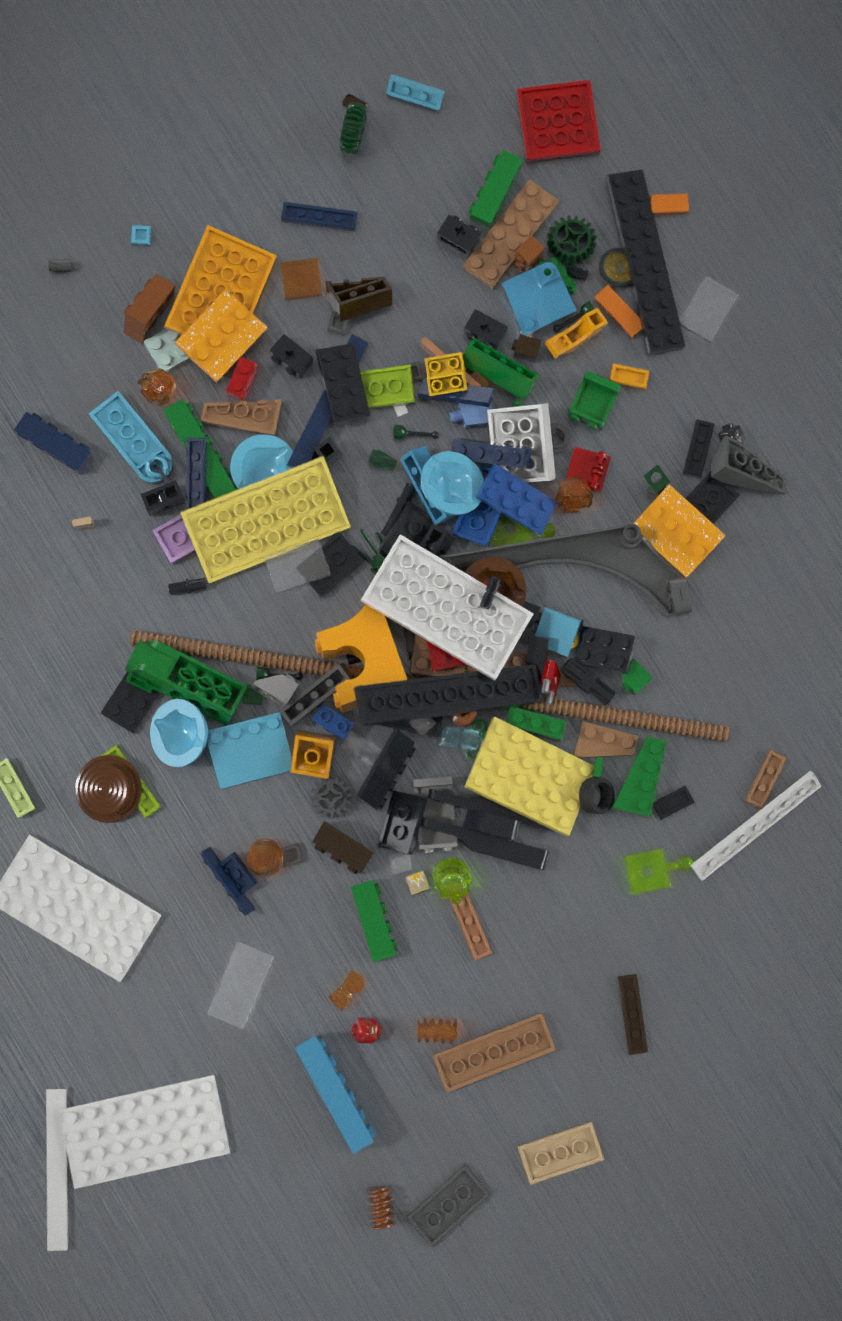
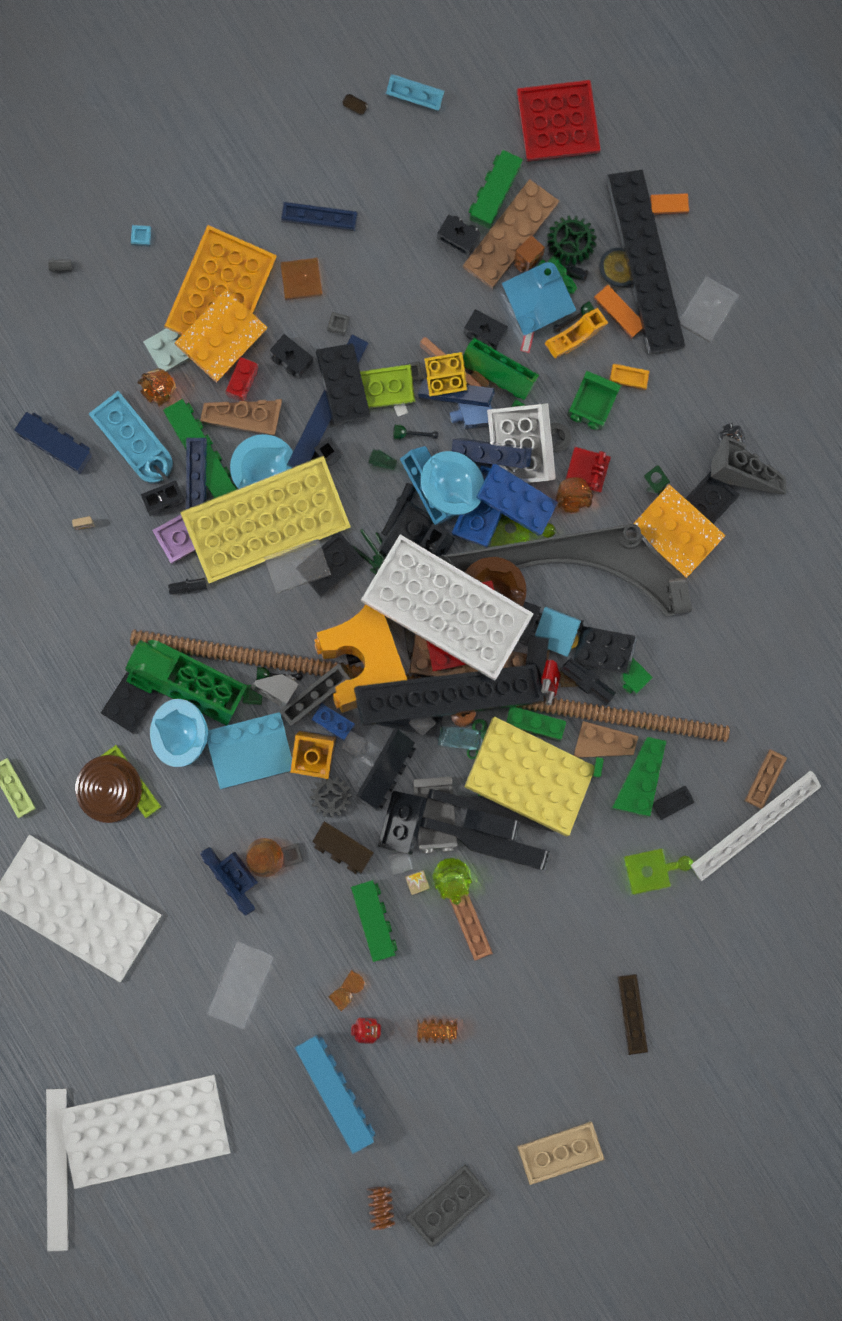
dark orange wedge [123,274,175,344] -> none
dark brown wedge [325,277,393,322] -> none
dark green gear [339,102,368,154] -> none
medium nougat plate [432,1013,556,1093] -> none
black piece [480,576,500,610] -> none
dark brown brick [511,334,541,362] -> none
black tyre [579,777,615,814] -> none
black tile [682,419,715,479] -> none

